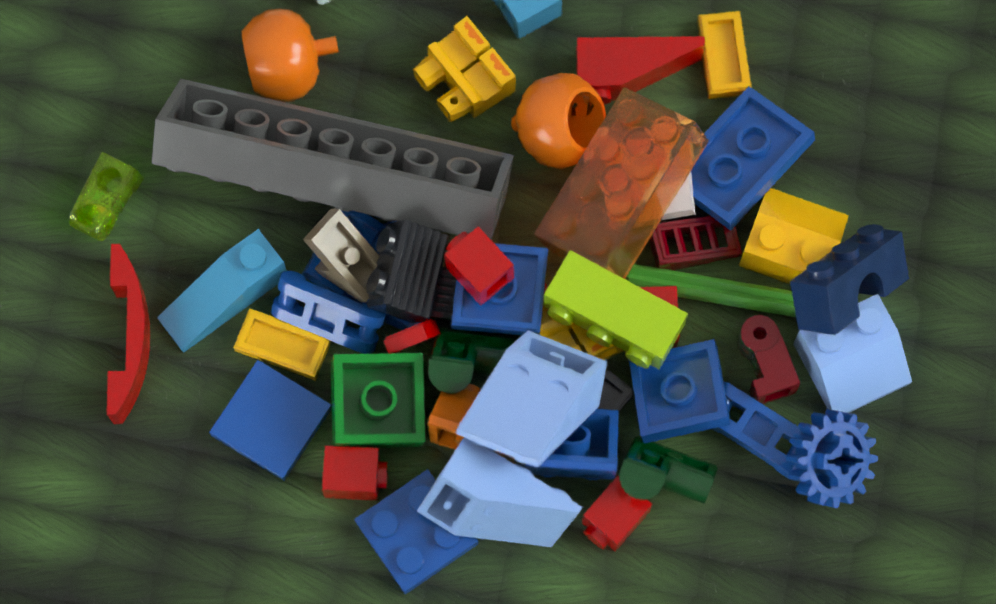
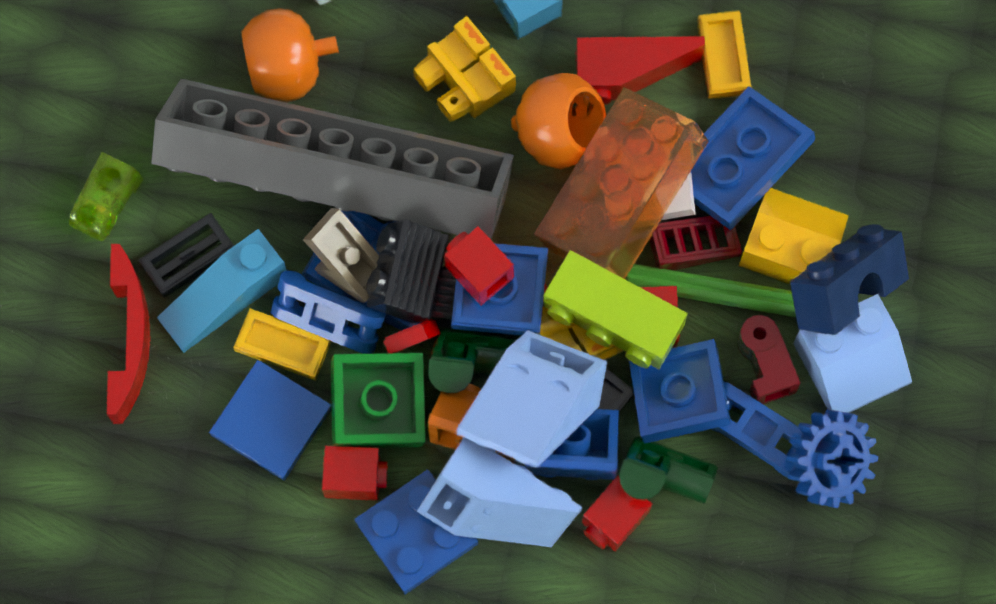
none -> black tile [139,213,234,298]

